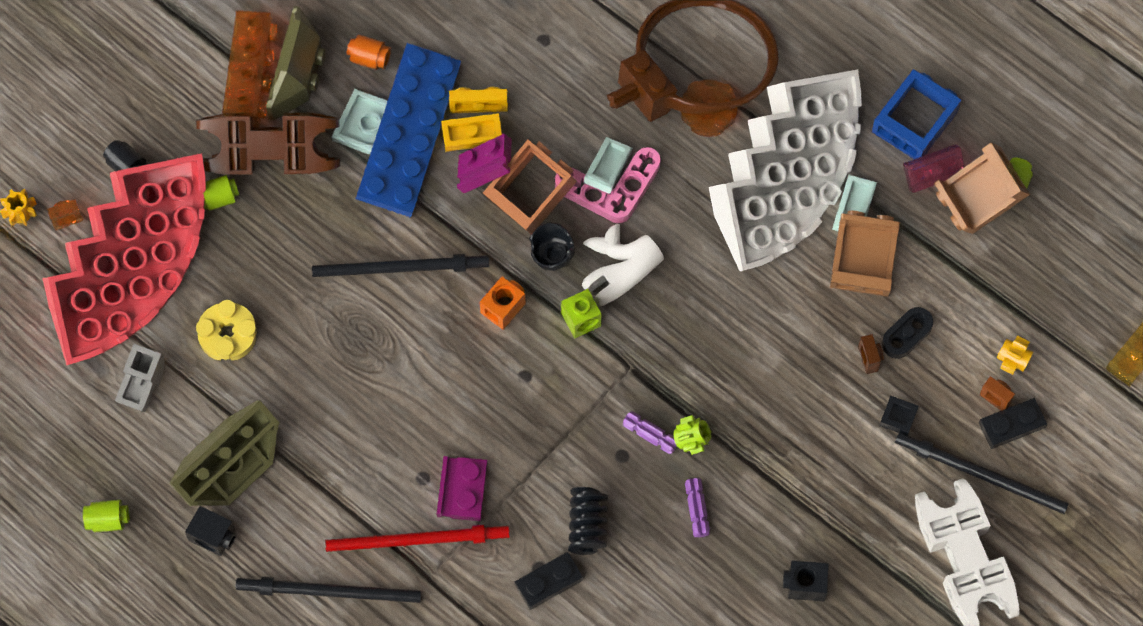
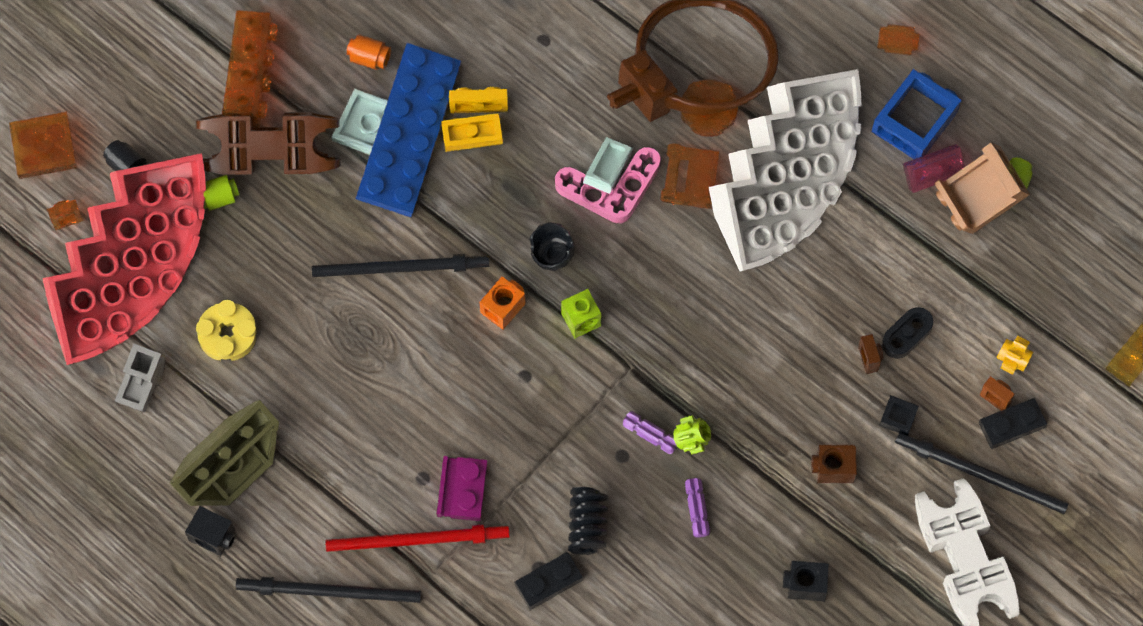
yellow gear [0,189,37,226] -> none
lime brick [83,499,130,533] -> none
olive wedge [266,6,326,120] -> none
magenta plate [457,133,512,193] -> none
nougat window [483,140,577,234] -> none
white piece [582,224,664,307] -> none
medium nougat panel [830,210,900,297] -> none
light aqua tile [832,175,877,231] -> none
none -> clear orange plate [9,112,77,179]
none -> clear orange plate [660,143,719,209]
none -> reddish brown brick [811,445,857,483]
none -> clear orange brick [877,24,920,56]

